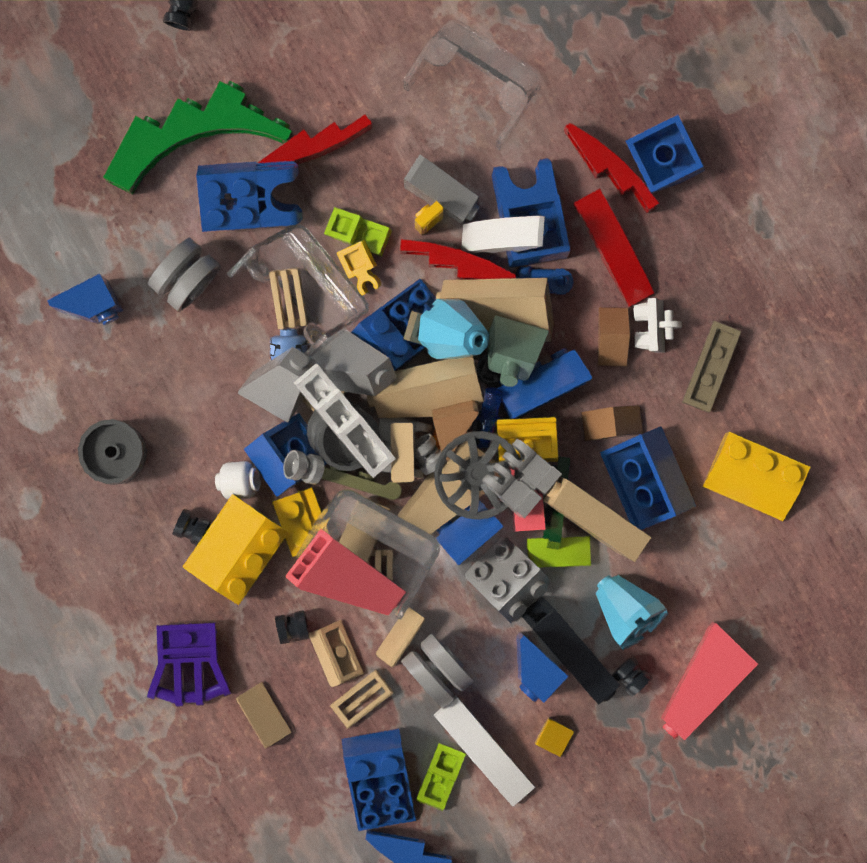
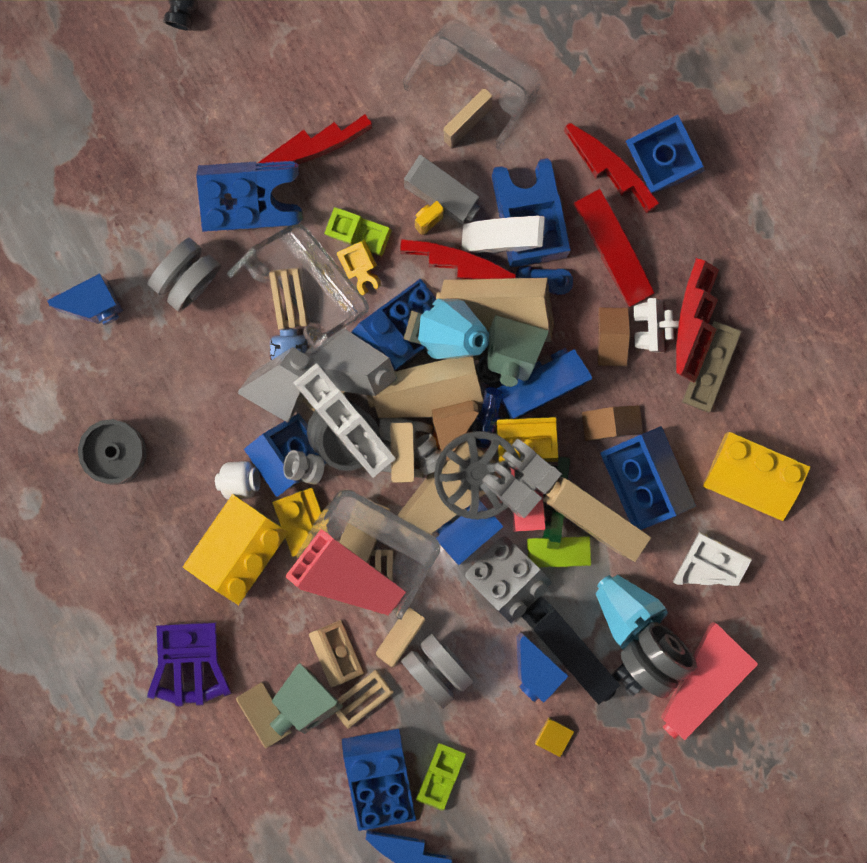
green arch [103,81,293,195] -> none
black wheel [172,509,211,546] -> none
black wheel [275,610,310,644] -> none
olive plate [321,466,402,500] -> none
white slope [434,696,535,806] -> none
none -> sand green torso [269,663,343,737]
none -> tan tile [443,89,492,148]
none -> dark grey wheel [621,622,697,698]
none -> white wing [673,532,752,586]
none -> red slope [676,258,719,383]

